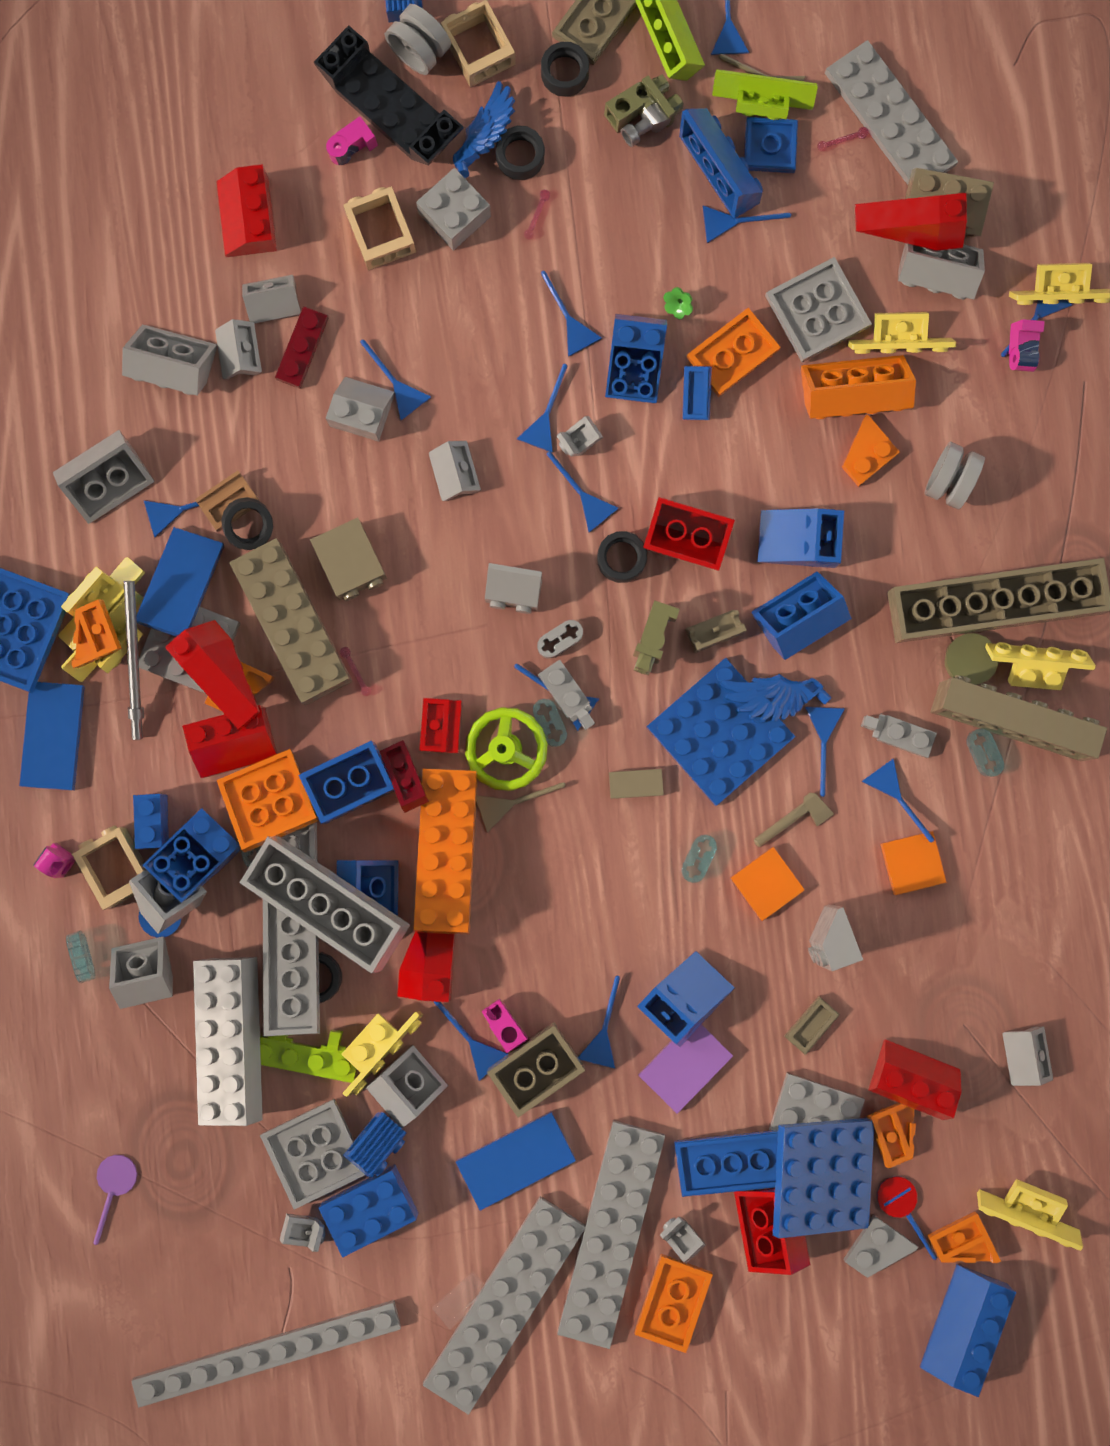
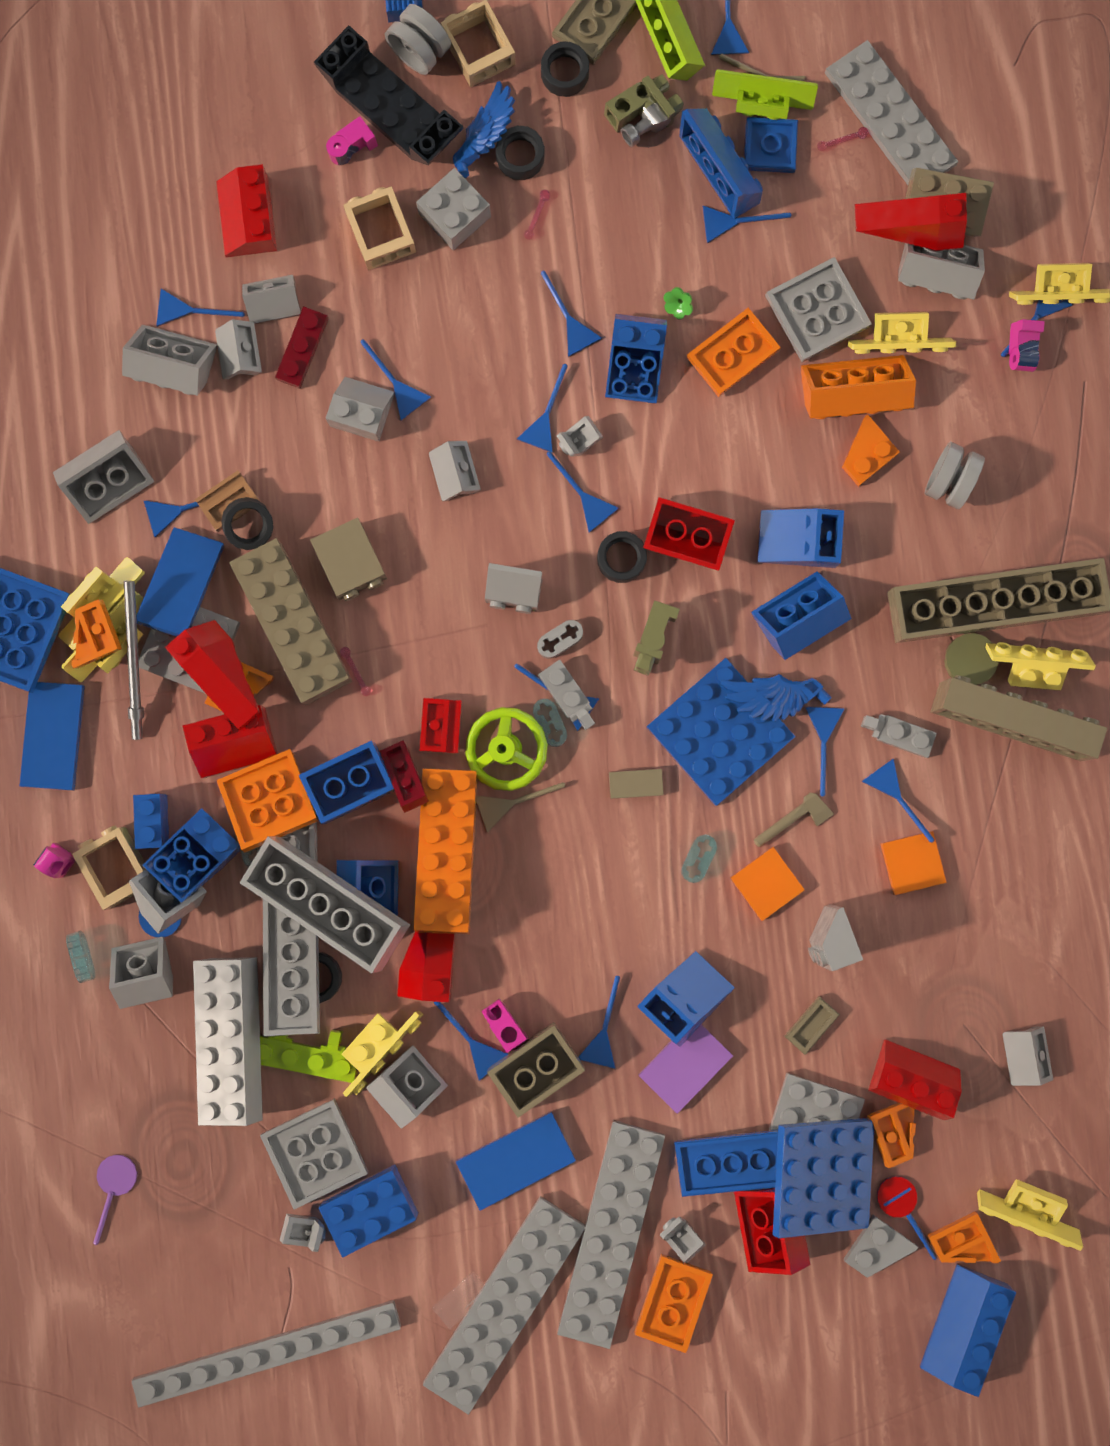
blue brick [343,1112,407,1177] -> none
blue tile [683,366,712,420] -> none
dark tan hinge [685,610,747,653] -> none
clear light blue beam [966,729,1004,777] -> none
none -> blue piece [156,289,245,327]

